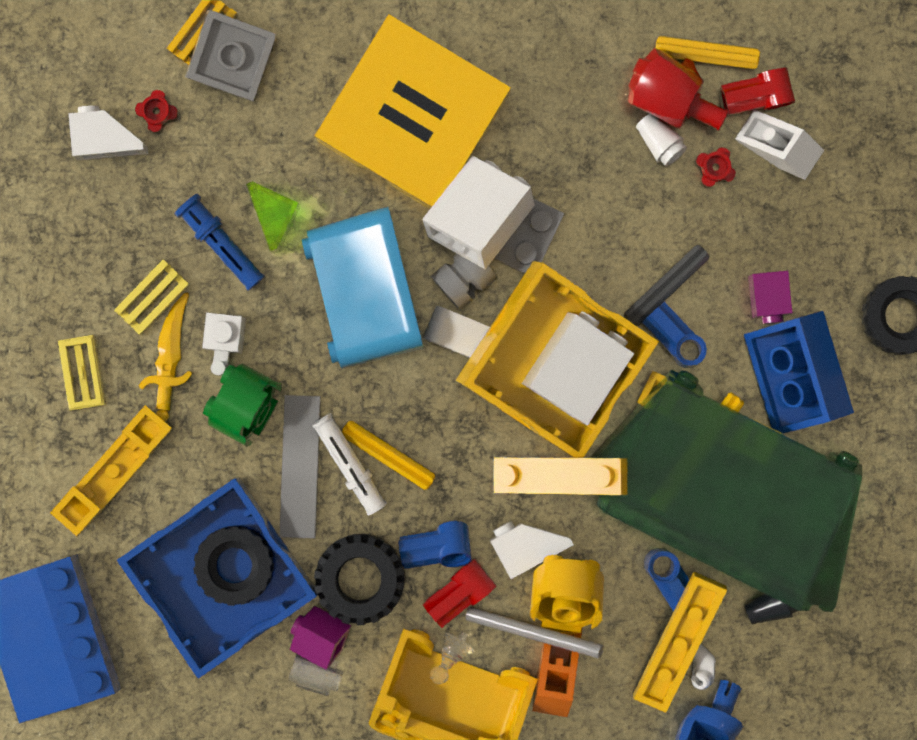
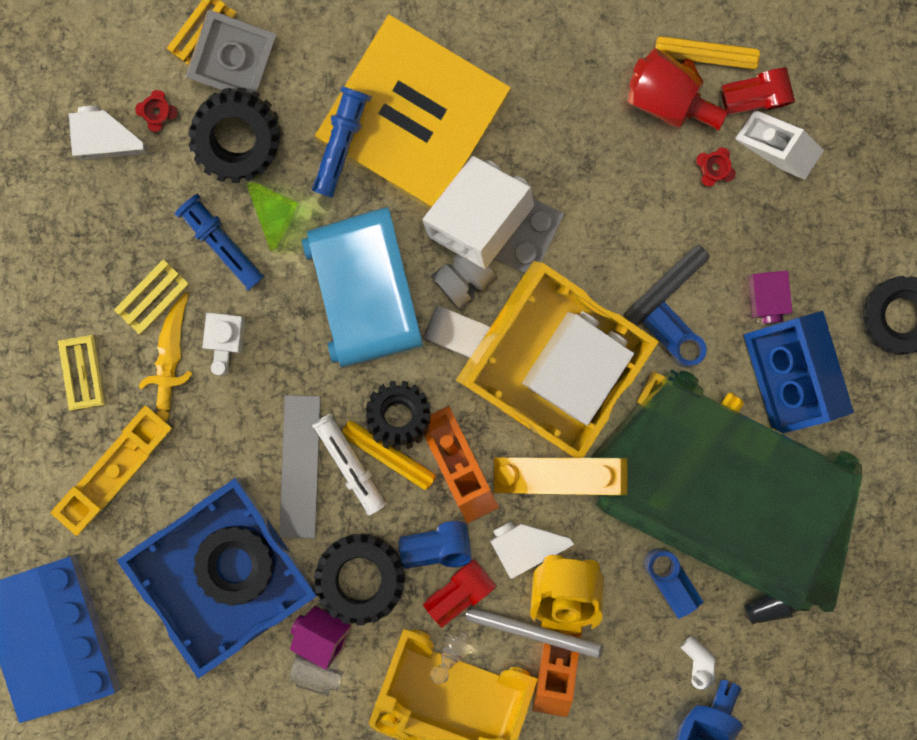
green brick [203,363,282,447] -> none
yellow plate [633,571,727,713] -> none
white cone [636,114,687,166] -> none
none -> black tyre [188,87,281,183]
none -> blue pin [311,86,372,197]
none -> black tyre [366,381,430,450]
none -> orange slope [424,406,499,523]

